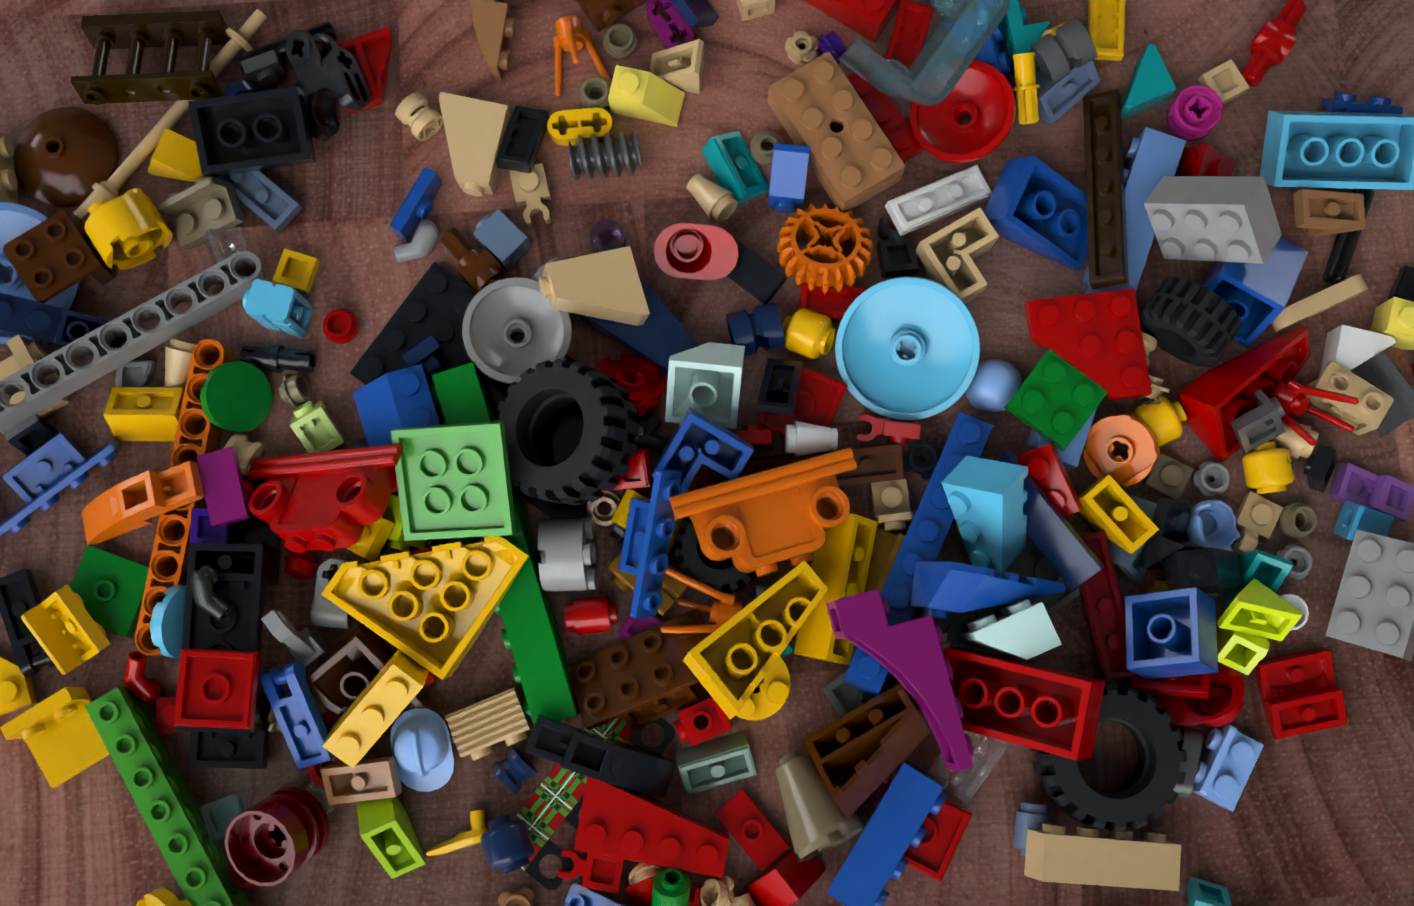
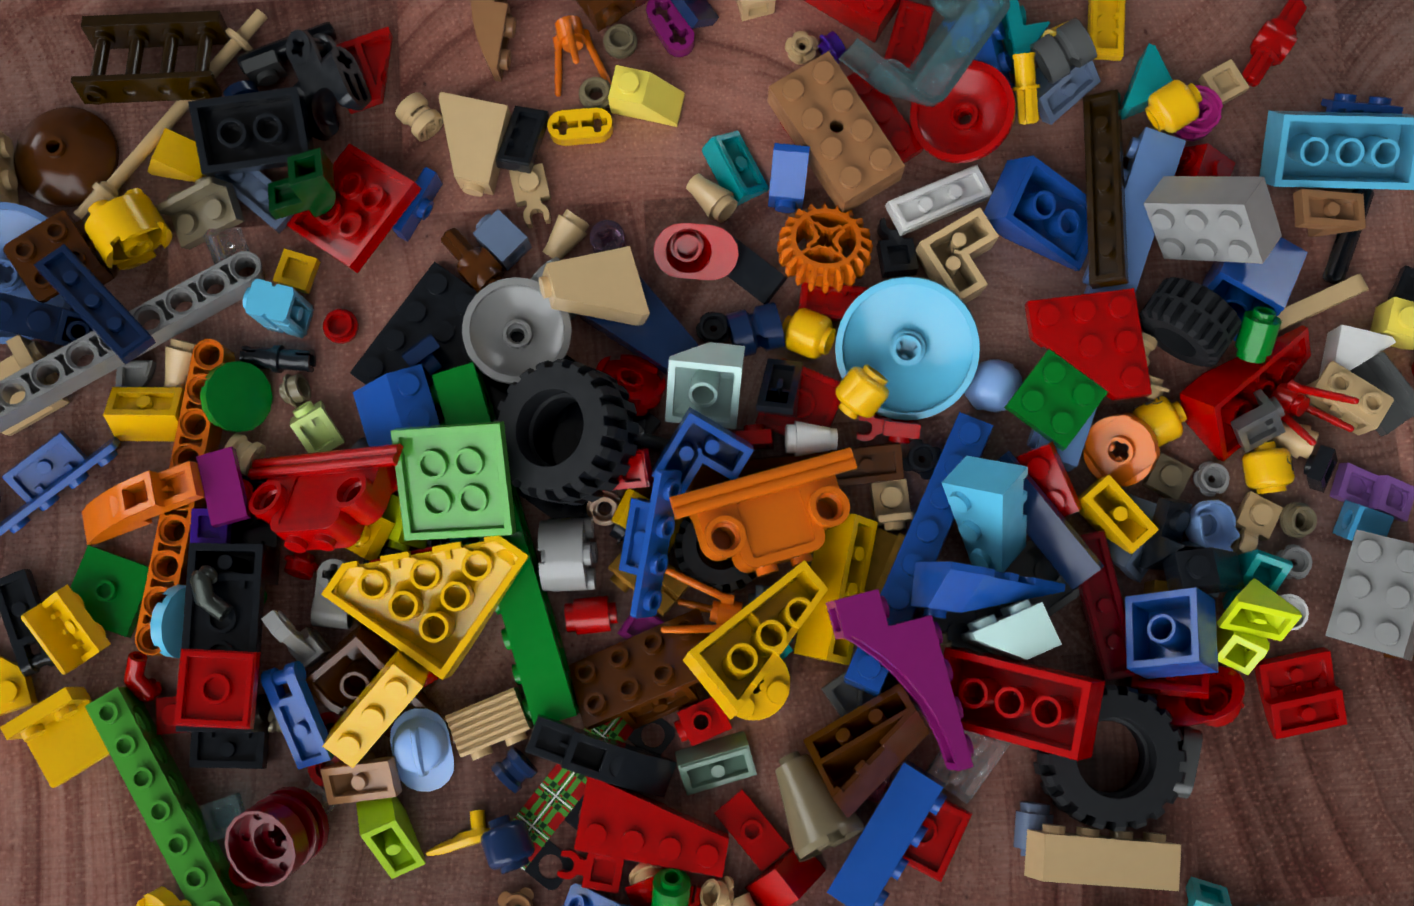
black plate [3,413,58,456] -> none
light grey arm [394,220,439,263] -> none
dark grey piece [569,130,642,180] -> none
tan slope [649,39,704,94] -> none
dark tan plate [750,130,784,165] -> none
light blue bracket [1192,724,1264,812] -> none
none -> dark blue tile [34,244,156,365]
none -> dark green brick [268,147,336,219]
none -> red plate [286,143,422,274]
none -> tan cone [542,209,589,260]
none -> black plate [696,312,731,343]
none -> yellow head [835,364,889,420]
none -> yellow head [1145,79,1202,133]
none -> green brick [1235,306,1282,363]

